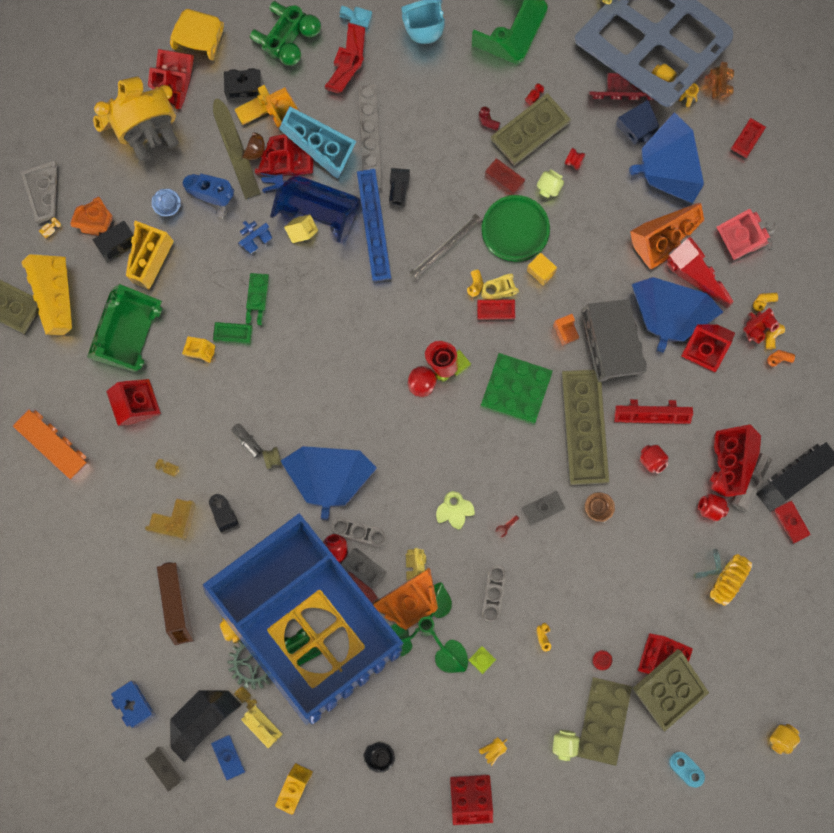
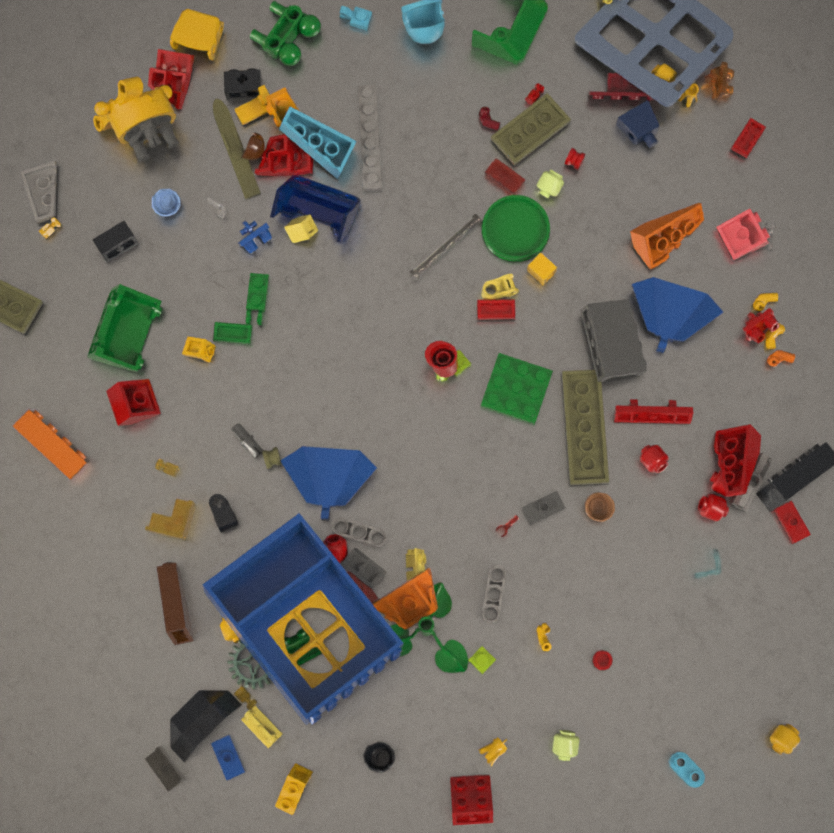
yellow wedge [21,254,72,335] -> none
orange plate [70,196,113,236] -> none
blue brick [111,680,156,728] -> none
yellow wedge [126,221,174,290] -> none
blue piece [182,173,235,206] -> none
blue piece [261,173,289,192] -> none
red plate [325,22,365,94] -> none
blue plate [357,169,392,282] -> none
black piece [389,168,410,206] -> none
red hair [407,366,437,397] -> none
yellowish green plate [436,491,475,530] -> none
yellow arm [467,269,484,297] -> none
orange panel [553,314,579,346] -> none
olive plate [576,677,632,766] -> none
blue panel [629,112,704,203] -> none
olive plate [633,649,709,732] -> none
red bracket [638,633,693,674] -> none
red wedge [667,236,734,309] -> none
red slope [681,324,735,373] -> none
yellow gear [710,554,752,606] -> none

